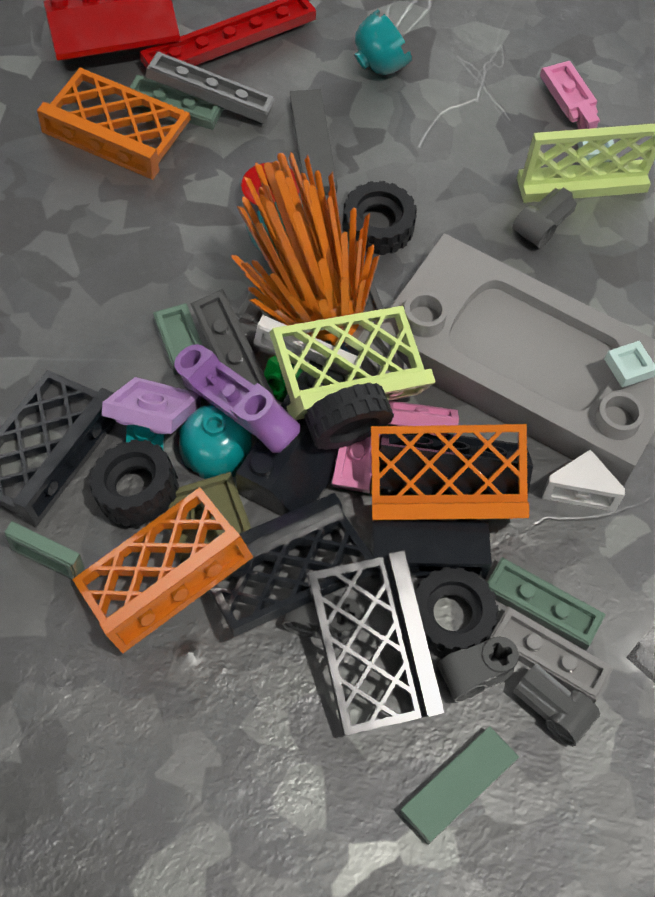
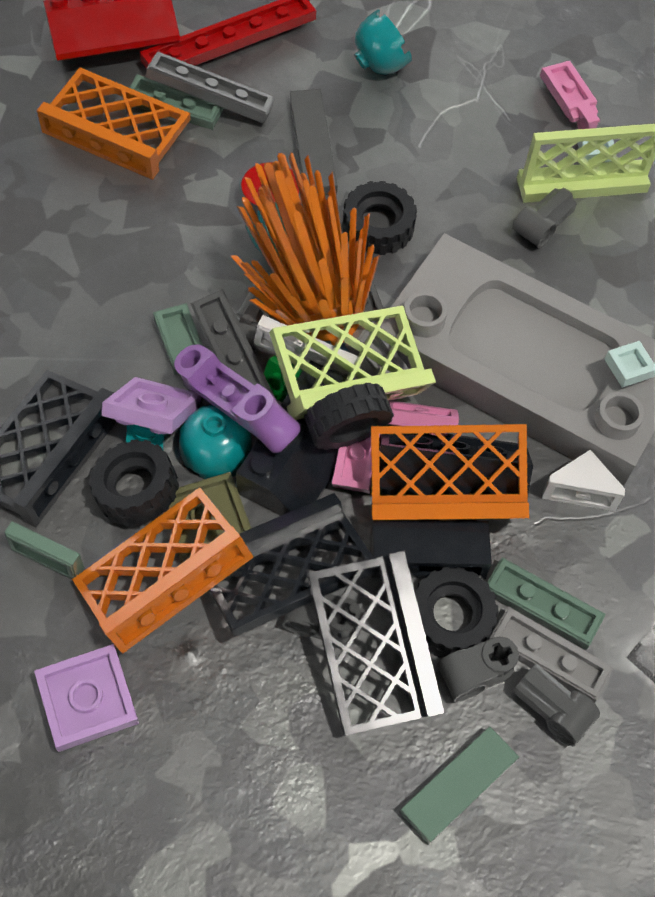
none -> lavender plate [34,644,139,752]

